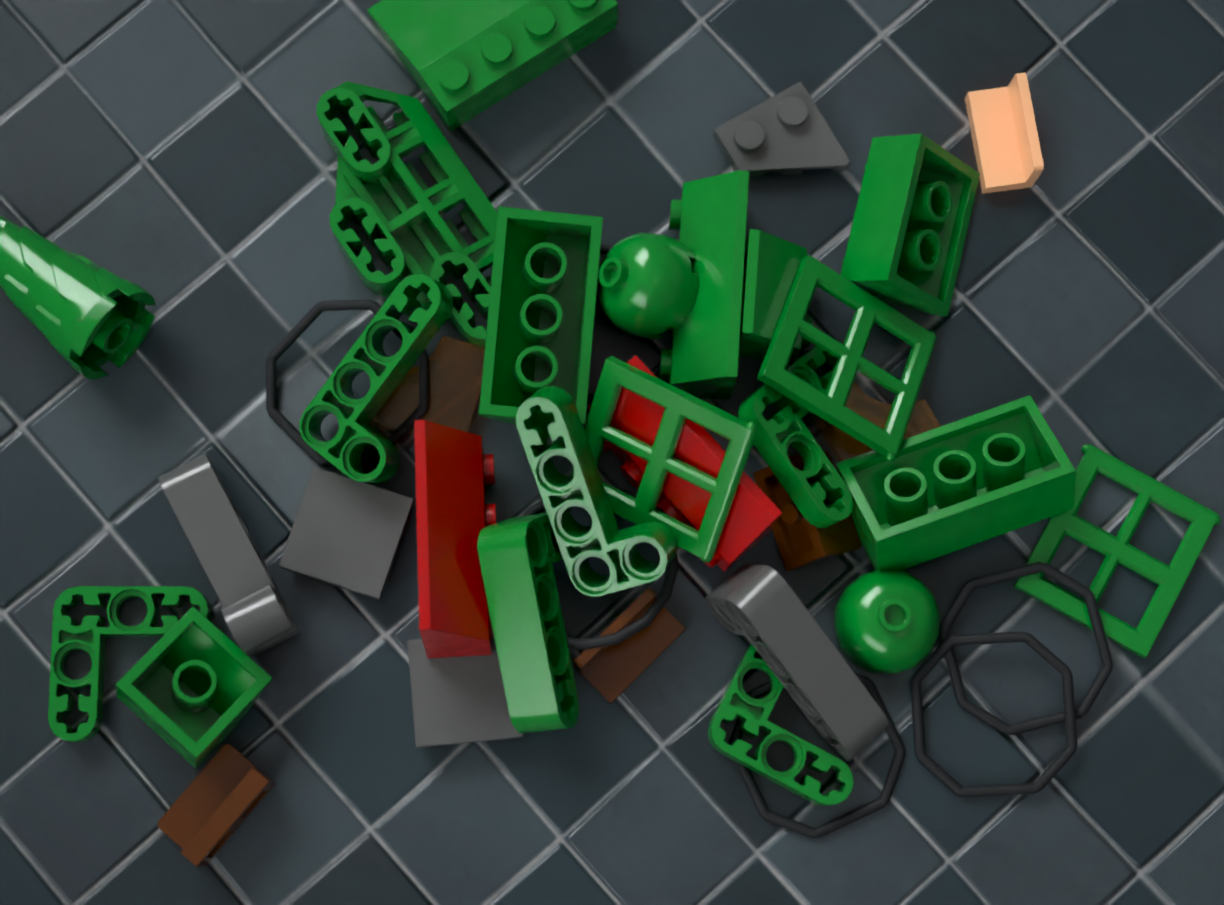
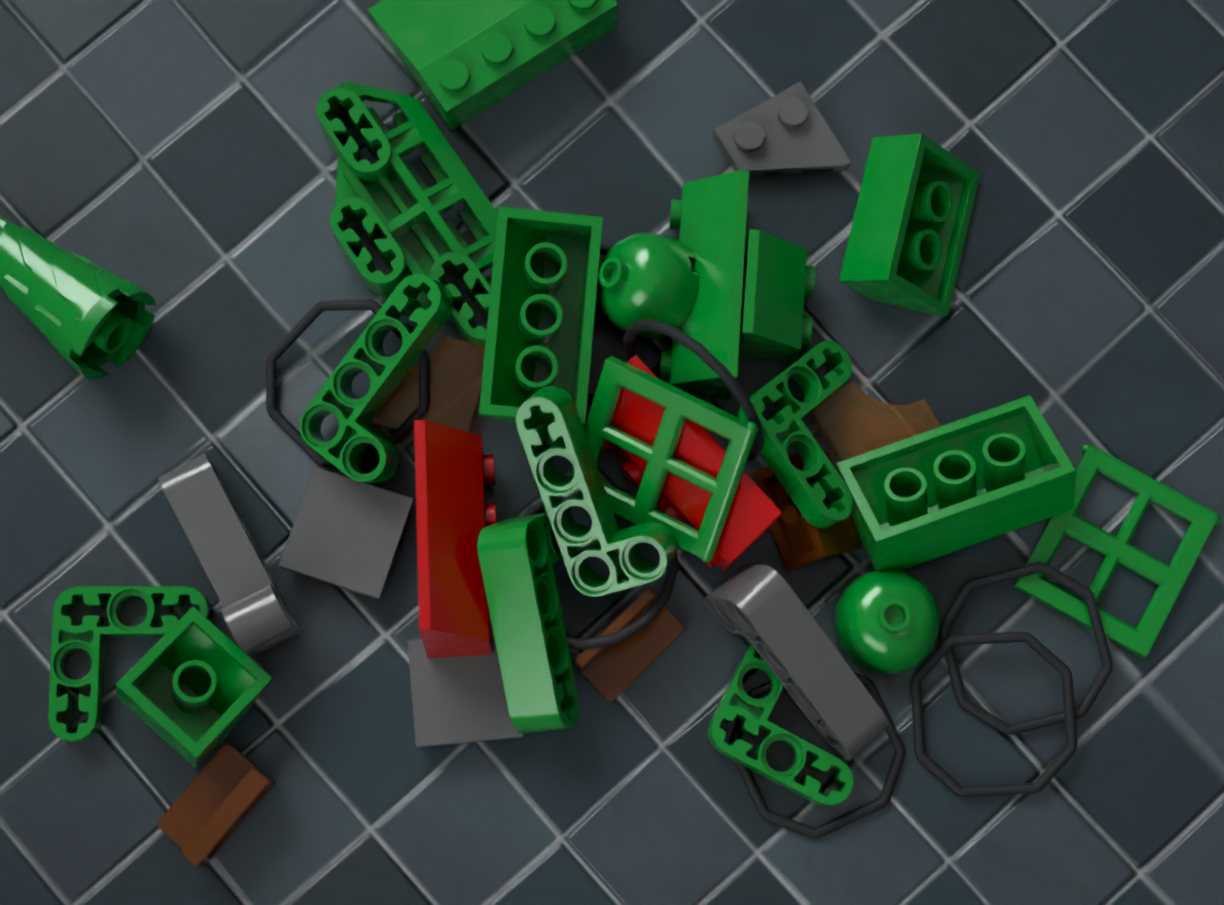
green window [757,255,937,462] -> none
light nougat panel [965,72,1044,194] -> none
none -> black piece [623,319,764,462]

